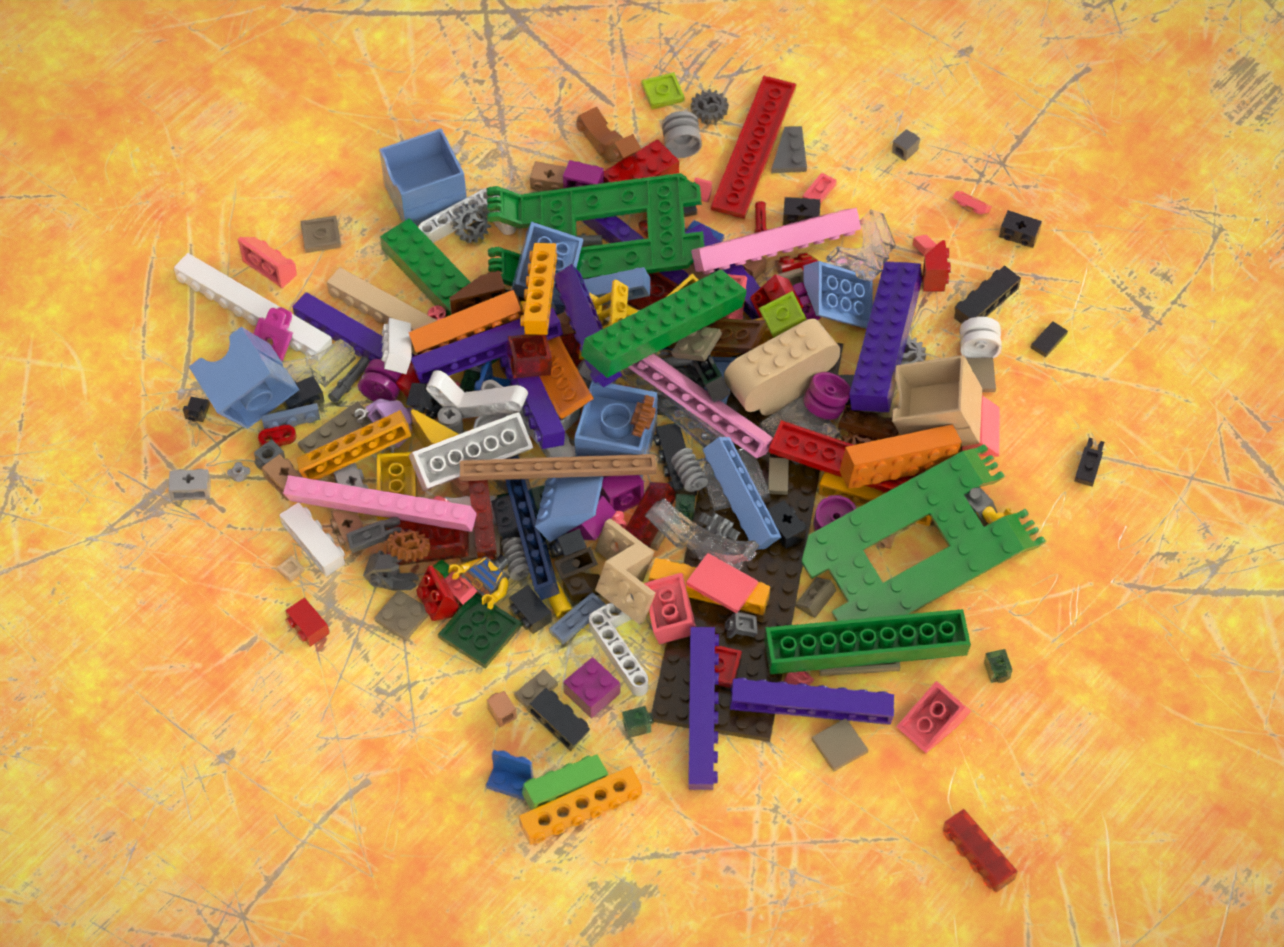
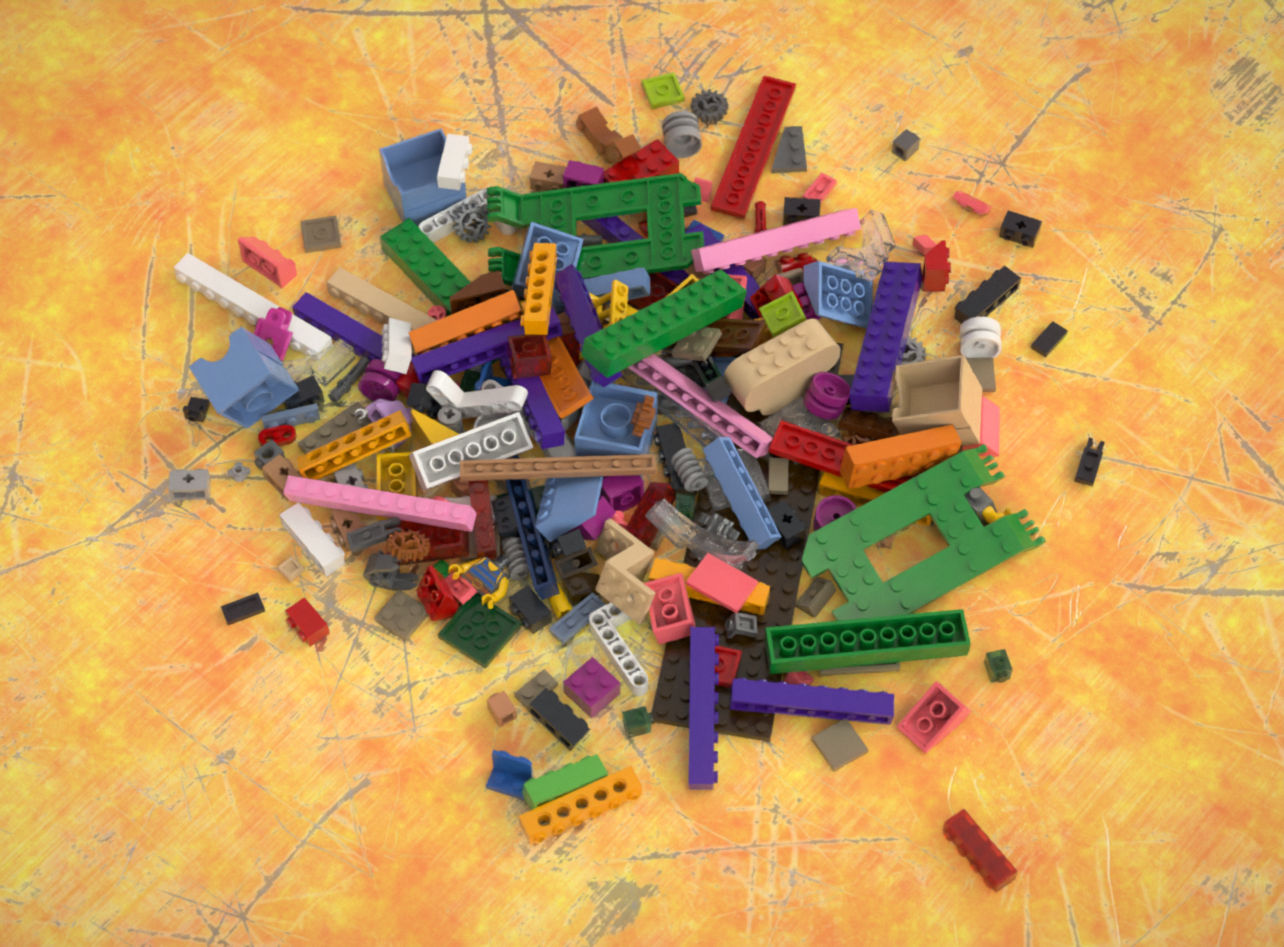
none -> black tile [221,593,265,625]
none -> white brick [437,134,472,190]

